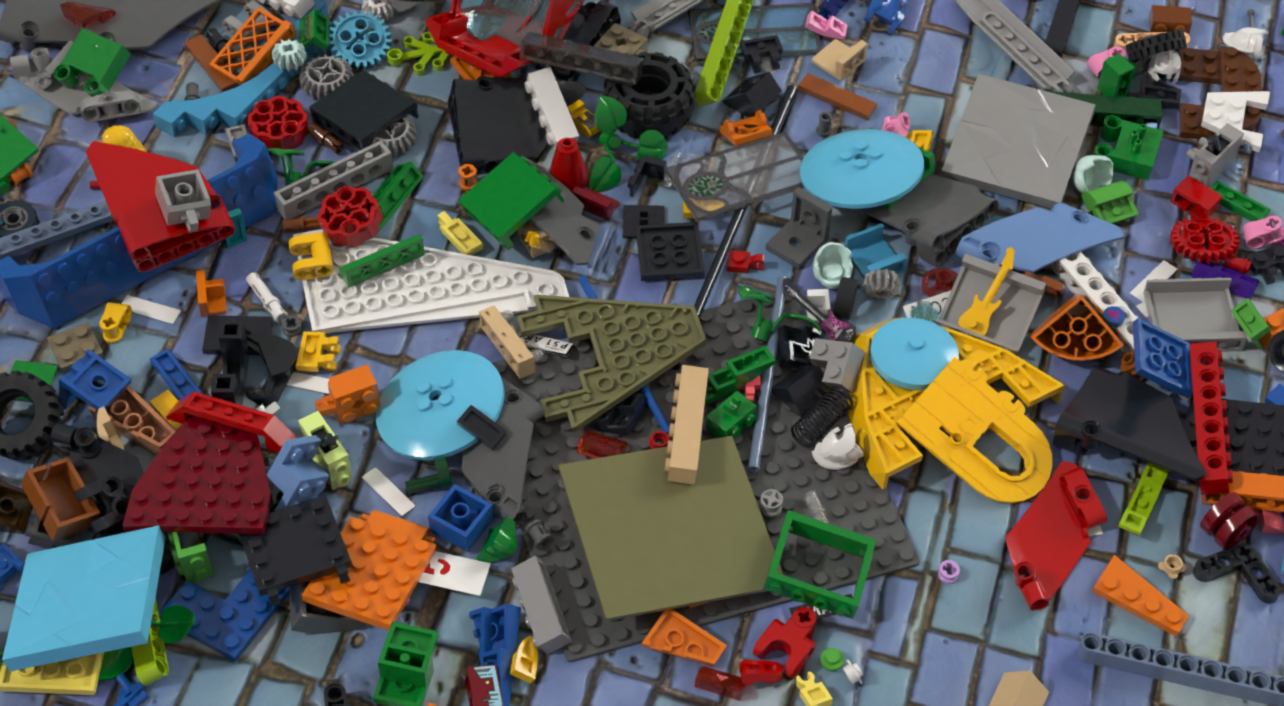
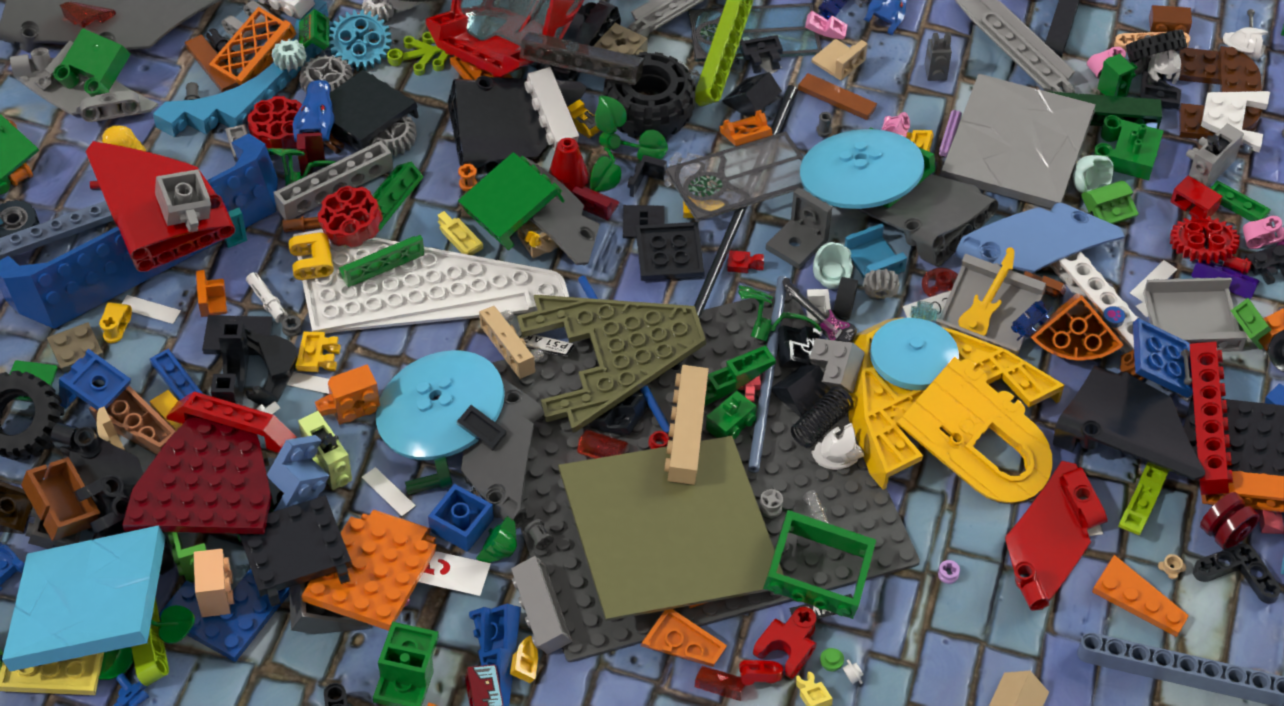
none -> light nougat brick [194,549,234,617]
none -> blue animal [293,80,335,142]
none -> dark red panel [297,133,325,176]
none -> dark grey hinge [924,32,952,81]
none -> lavender axle [939,110,962,157]
none -> clear blue hinge [1011,301,1053,341]
none -> dark grey hinge [1181,349,1192,386]

